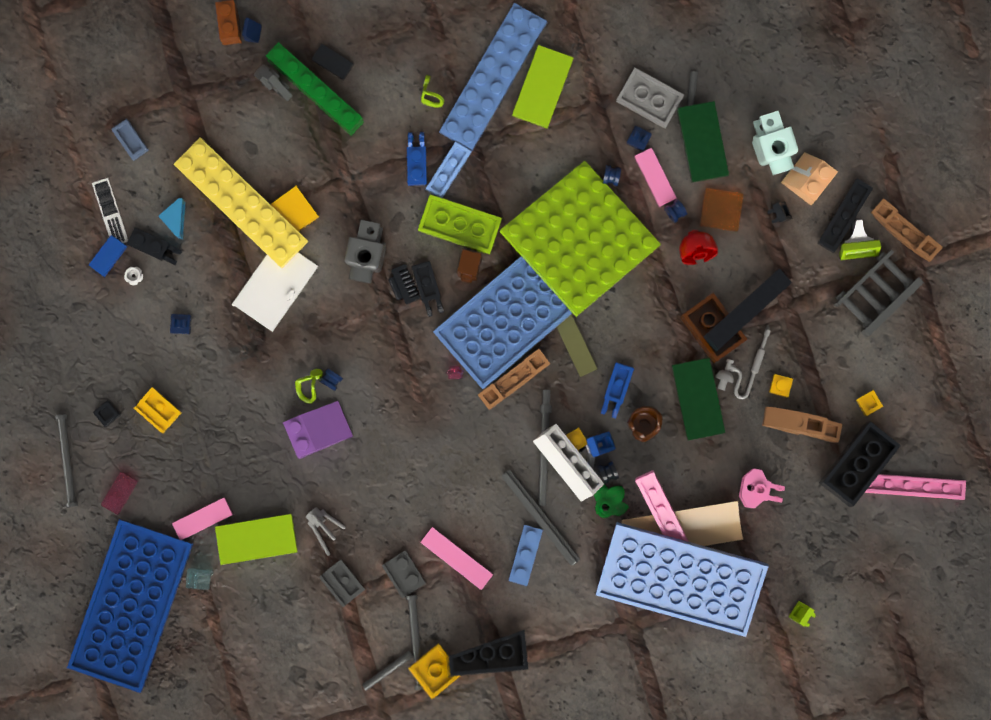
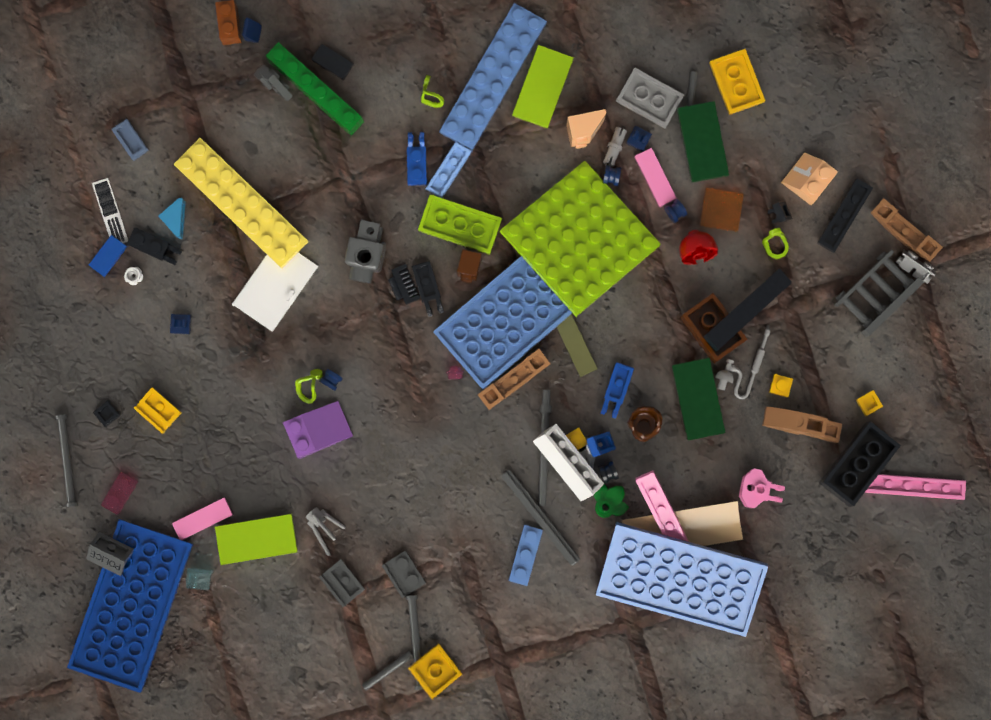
yellow tile [270,186,319,232] -> none
bright pink tile [420,527,493,590] -> none
black wedge [446,630,528,677] -> none
light aqua piece [752,111,798,175] -> none
lime tile [788,601,816,627] -> none
lime piece [839,219,881,260] -> none
none -> dark grey panel [86,532,134,576]
none -> light nougat slope [566,109,606,149]
none -> light grey pin [603,127,627,167]
none -> yellow plate [709,49,765,115]
none -> lime piece [762,228,789,259]
none -> light grey hinge [896,250,935,284]

